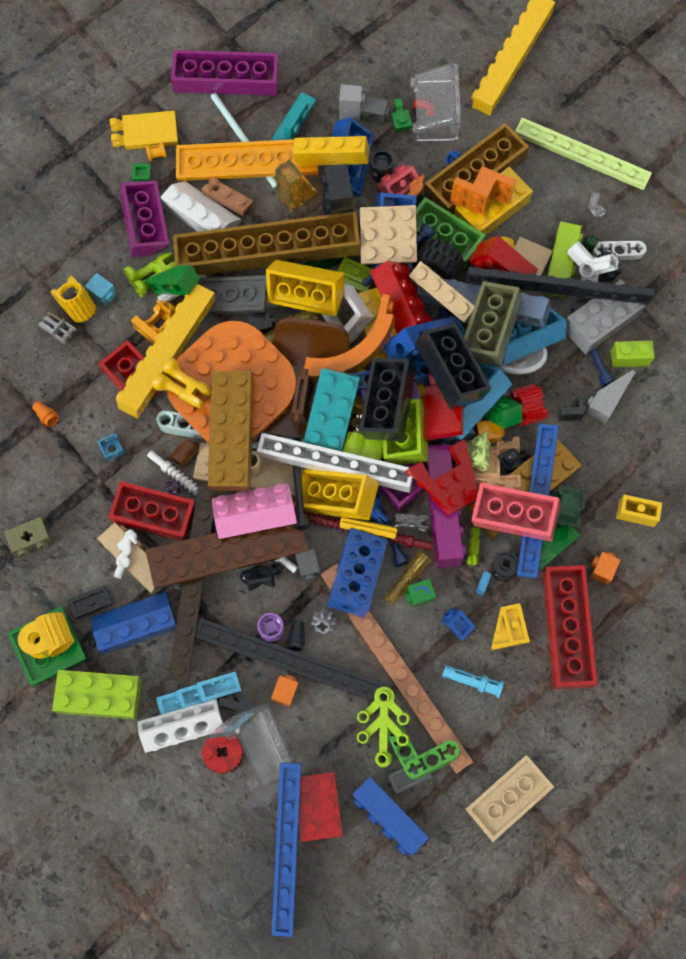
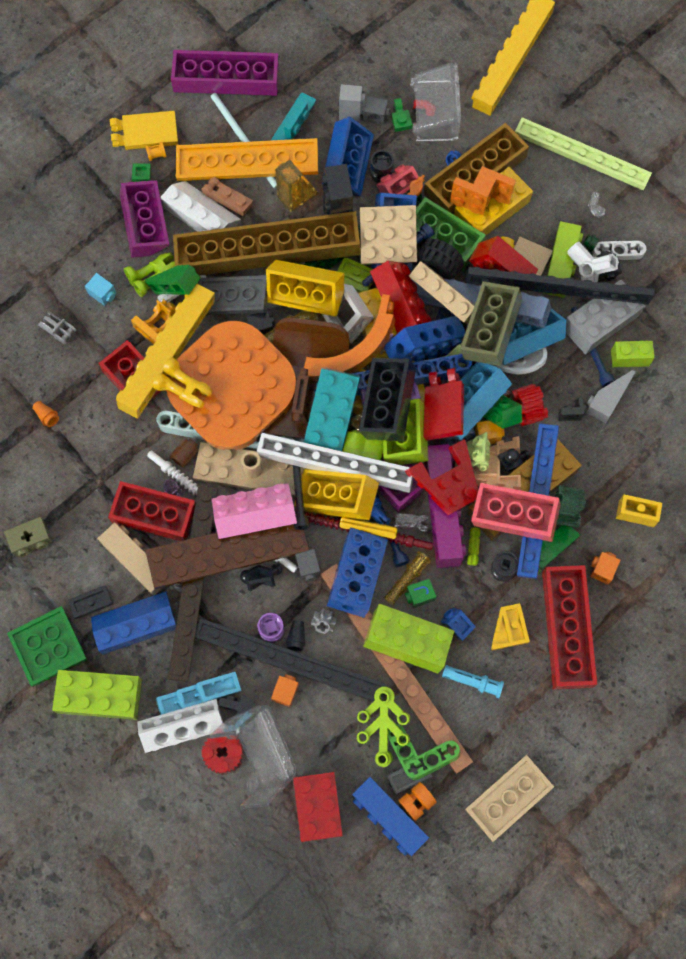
yellow piece [18,612,75,659] -> none
yellow piece [50,276,96,323] -> none
dark azure piece [98,434,125,461] -> none
white animal [114,529,138,579] -> none
pearl gold brick [208,371,254,491] -> none
blue plate [271,762,302,937] -> none
yellow brick [293,136,370,166] -> none
black brick [415,323,492,410] -> none
dark azure tile [476,572,491,596] -> none
none -> lime brick [363,604,454,673]
none -> orange wheel [398,782,437,821]

